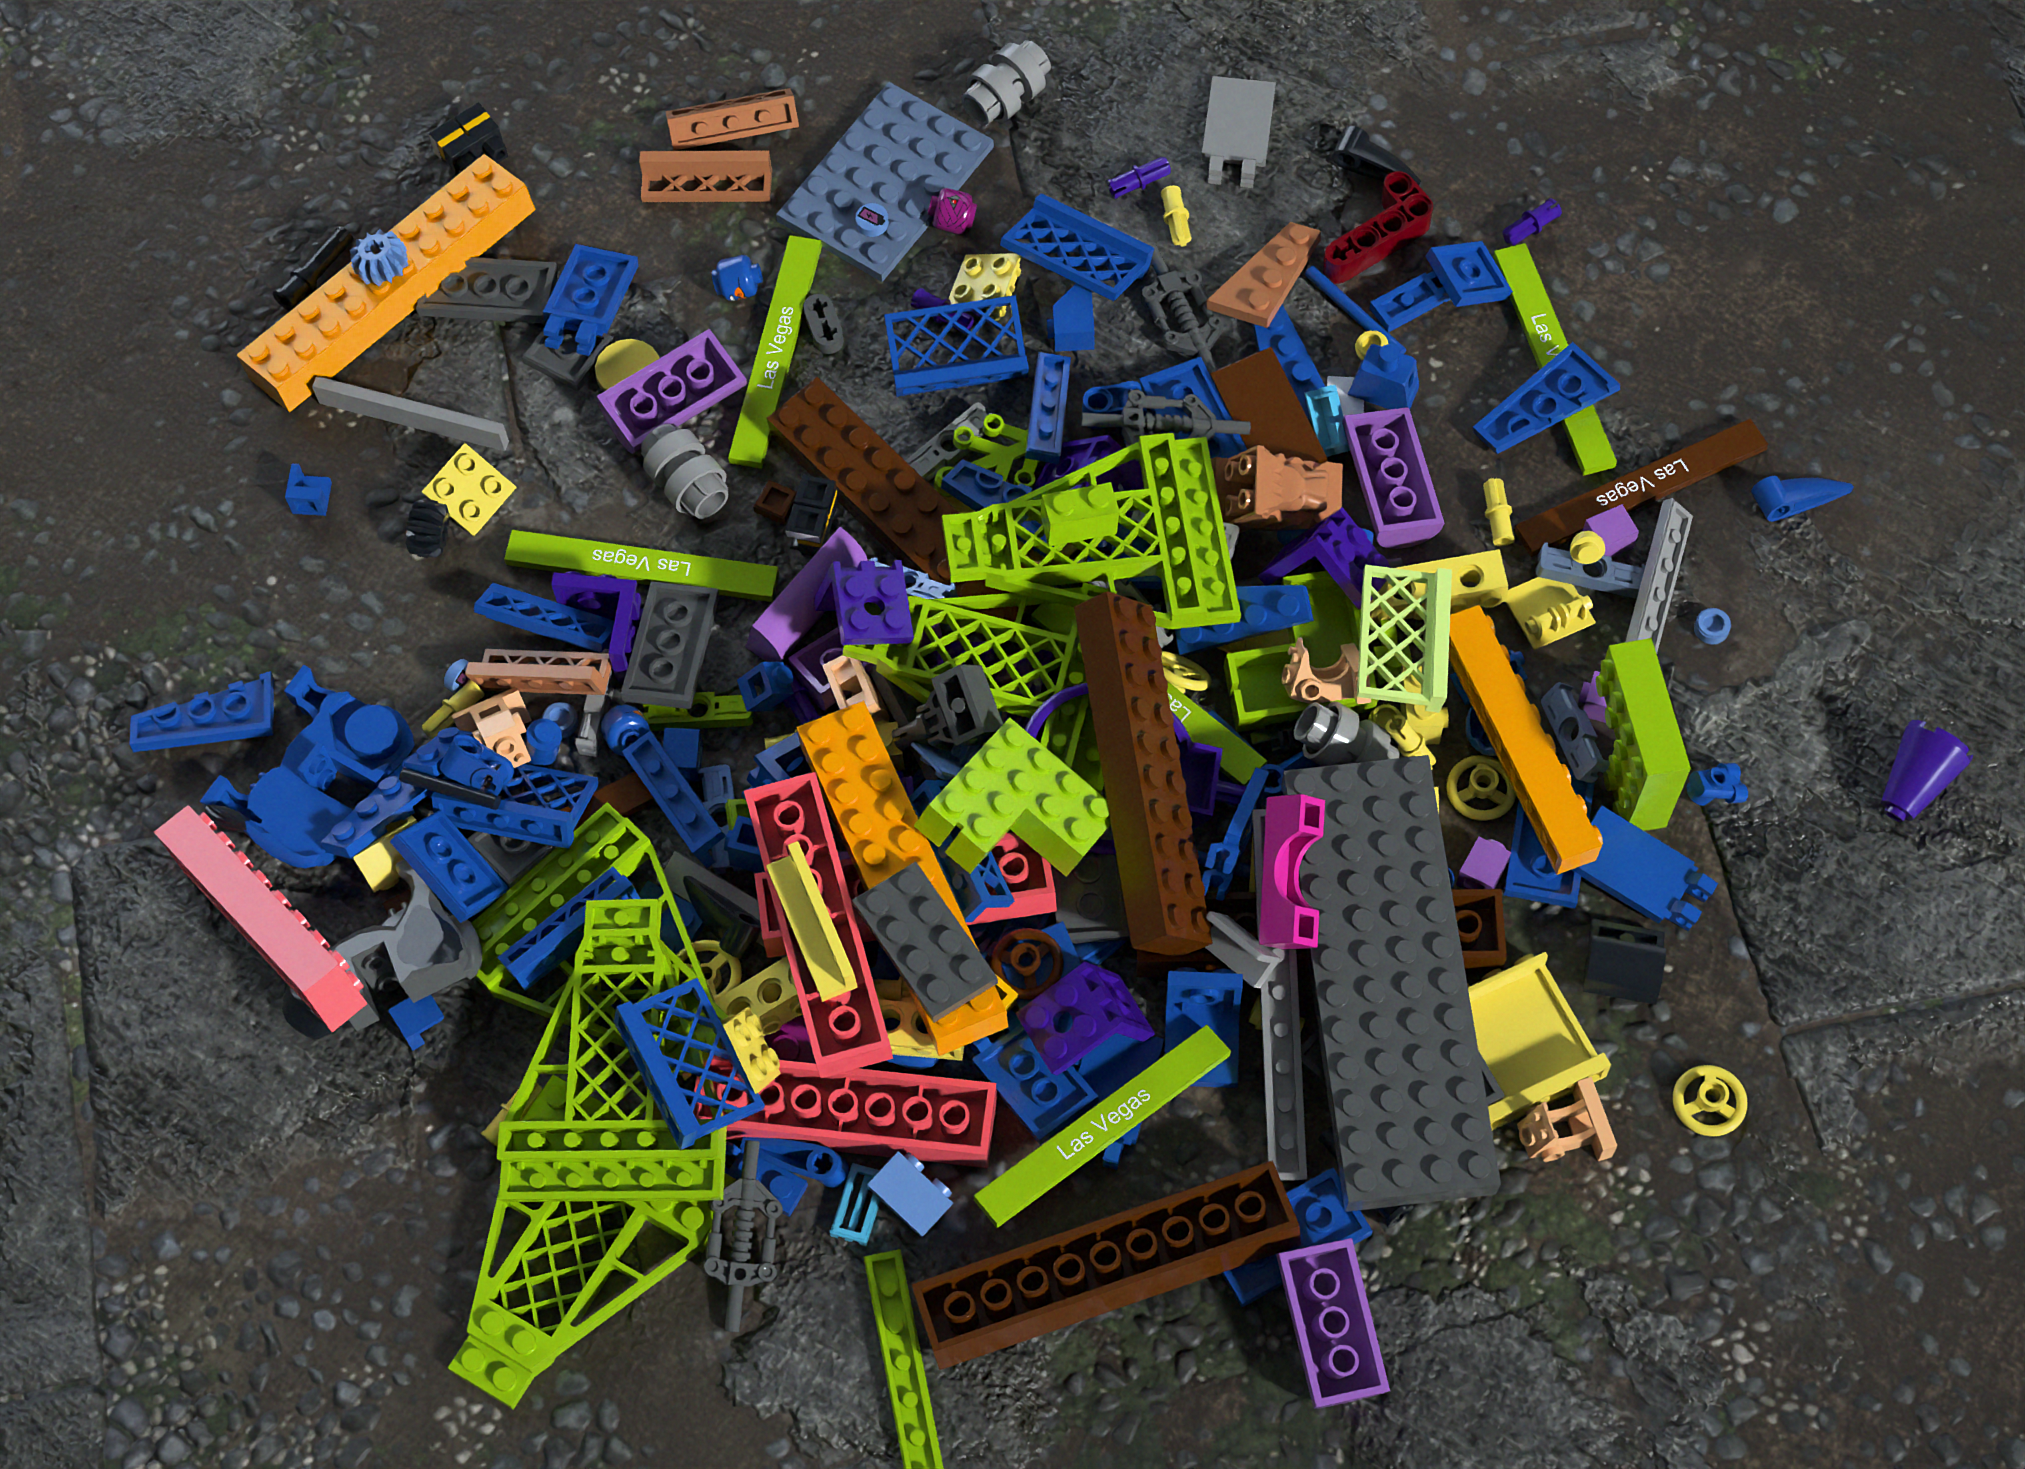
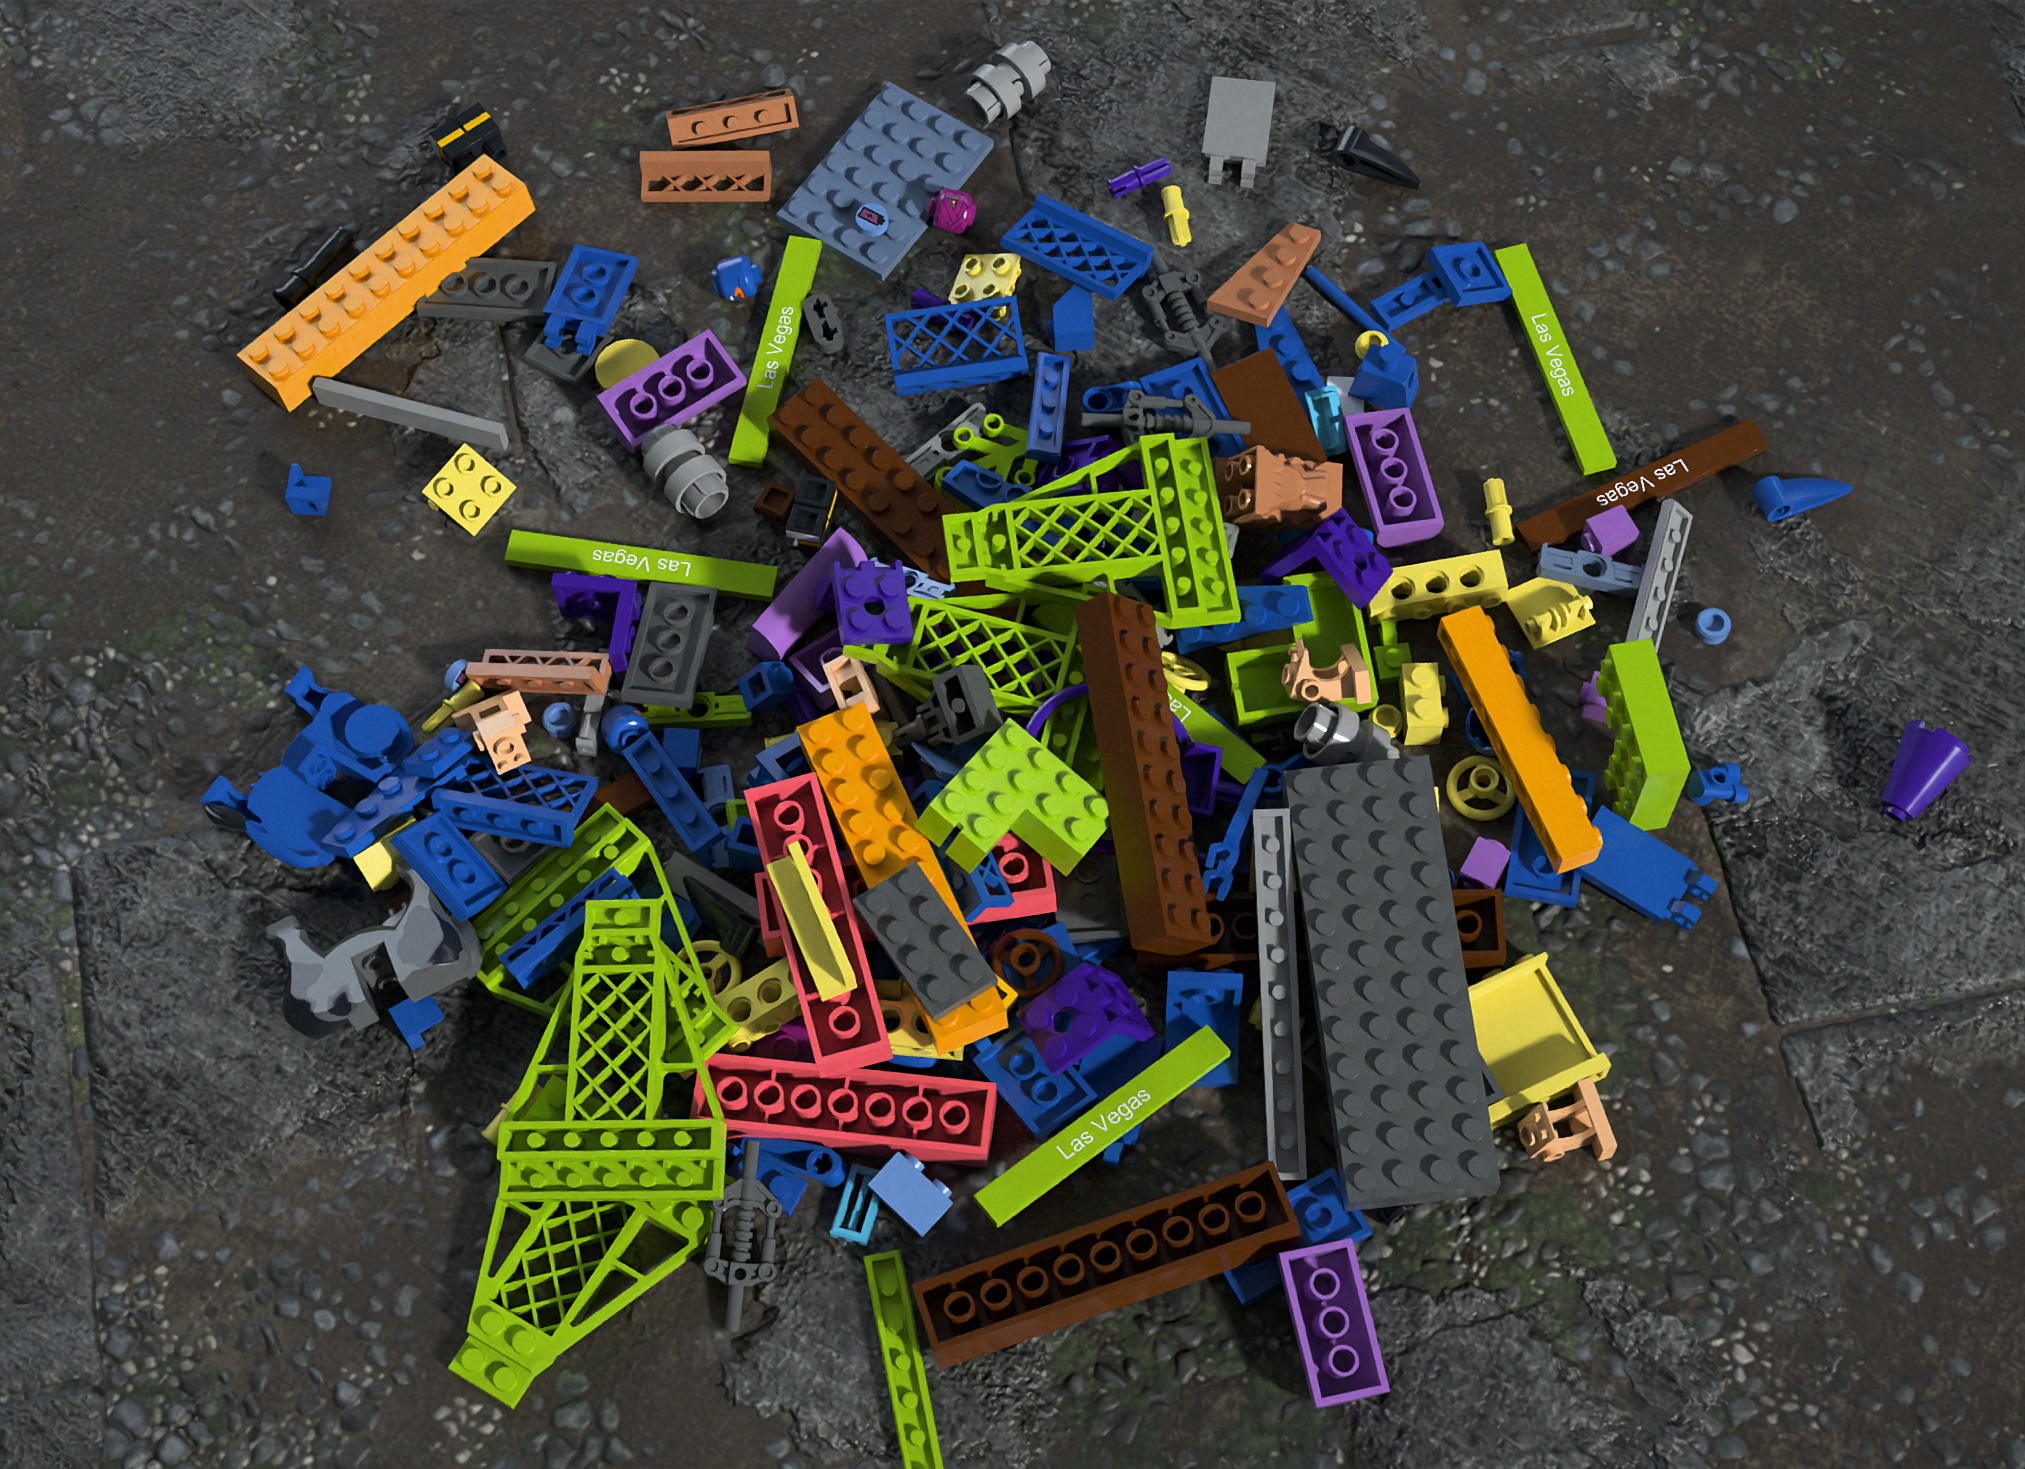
blue wing [130,671,274,752] -> none
coral brick [154,805,368,1032] -> none
medium blue gear [350,229,409,287] -> none
black bar [399,768,501,810] -> none
black gear [405,500,450,558] -> none
blue piece [440,734,514,795] -> none
blue fence [474,583,614,653] -> none
blue brick [524,719,562,767] -> none
blue fence [613,978,765,1150] -> none
light yellow hinge [721,1006,781,1094] -> none
lime brick [1040,482,1120,547] -> none
light grey panel [1205,911,1281,989] -> none
dark pink arch [1259,794,1325,949] -> none
dark red beam [1323,171,1433,284] -> none
yellowish green fence [1357,565,1452,713] -> none
light yellow axle [1385,715,1436,770] -> none
blue wing [1473,342,1620,454] -> none
dark purple axle [1502,198,1562,245] -> none
sand blue piece [1541,682,1610,783] -> none
light yellow plate [1570,531,1605,564] -> none
black brick [1583,919,1666,1005] -> none
light yellow piece [1672,1065,1747,1136] -> none

